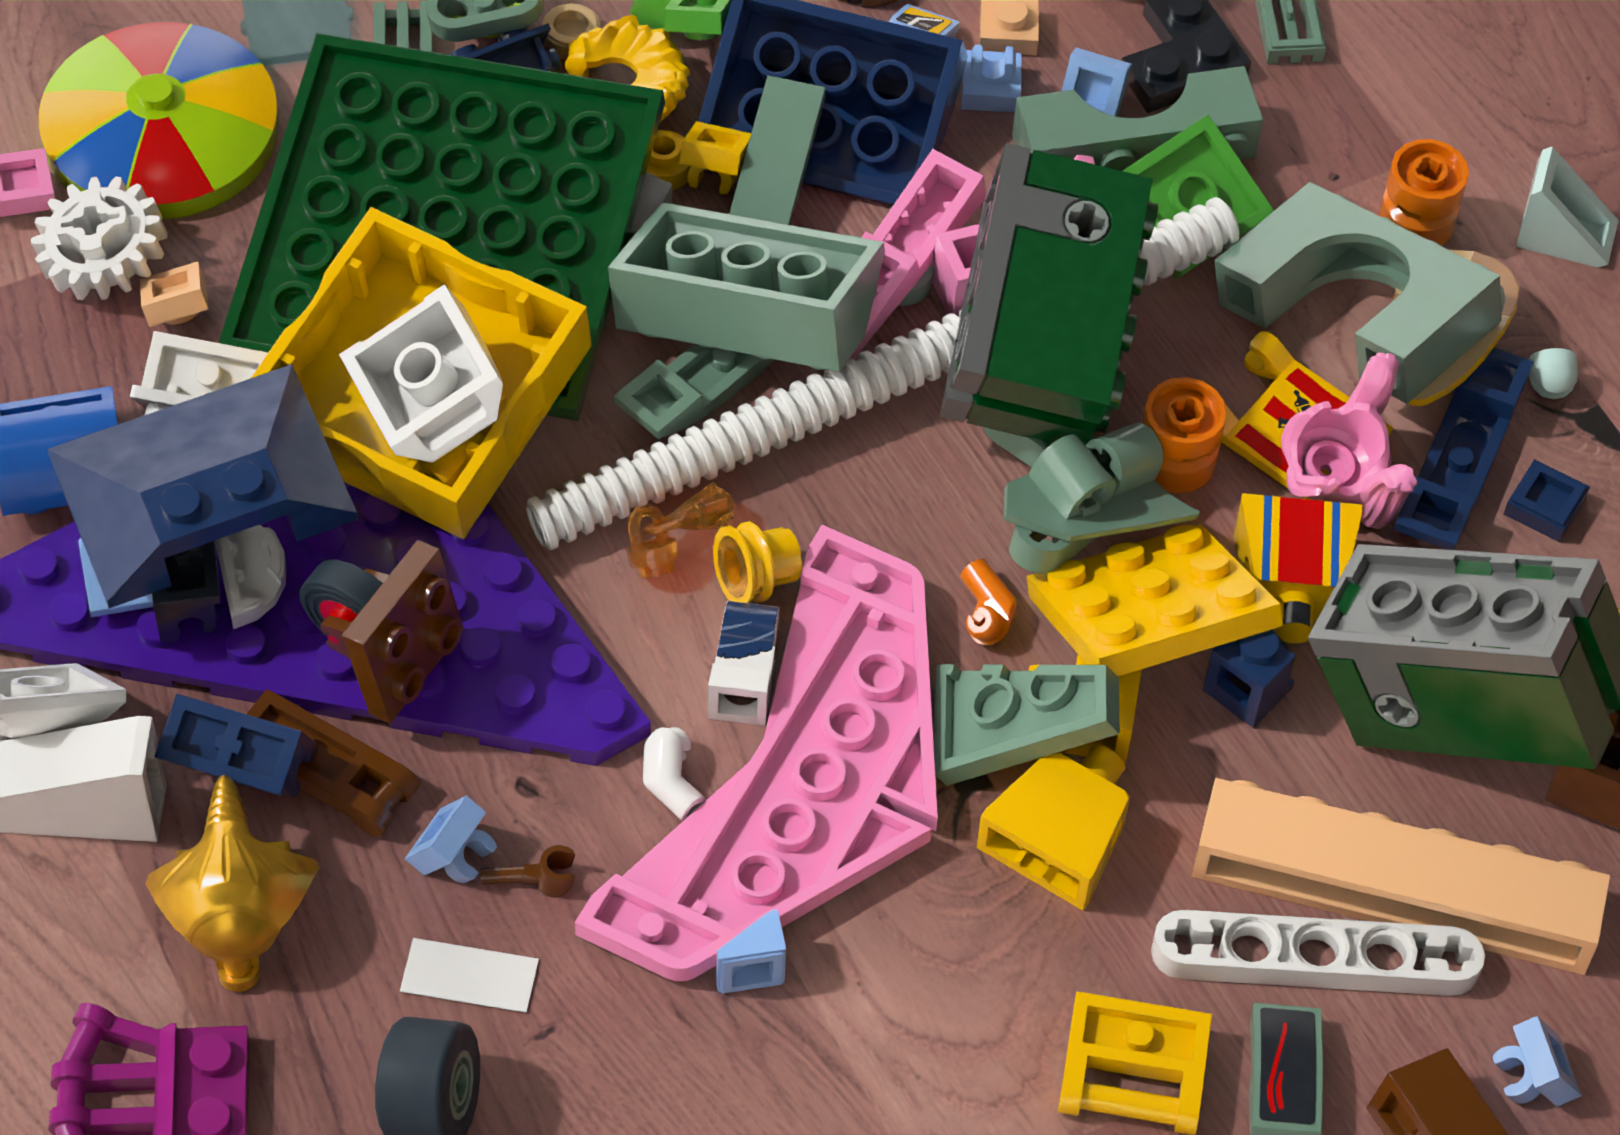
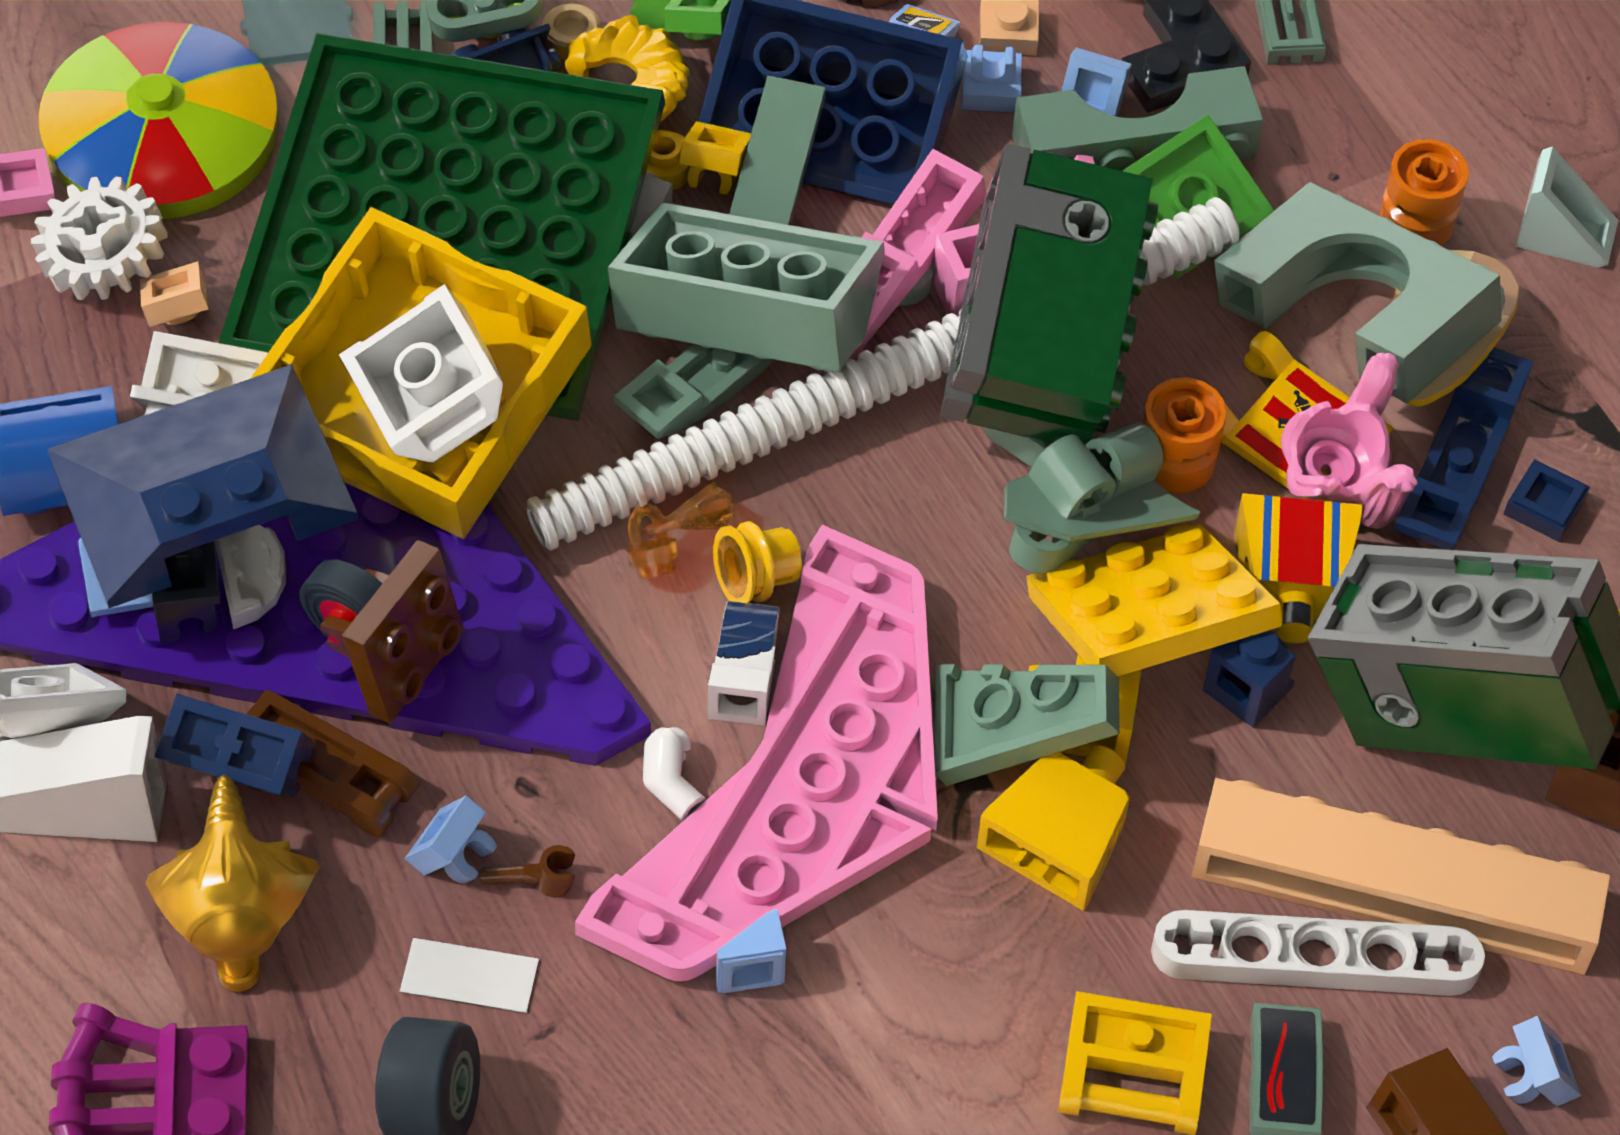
orange arm [960,558,1017,646] -> none
light aqua hinge [1528,348,1579,400] -> none

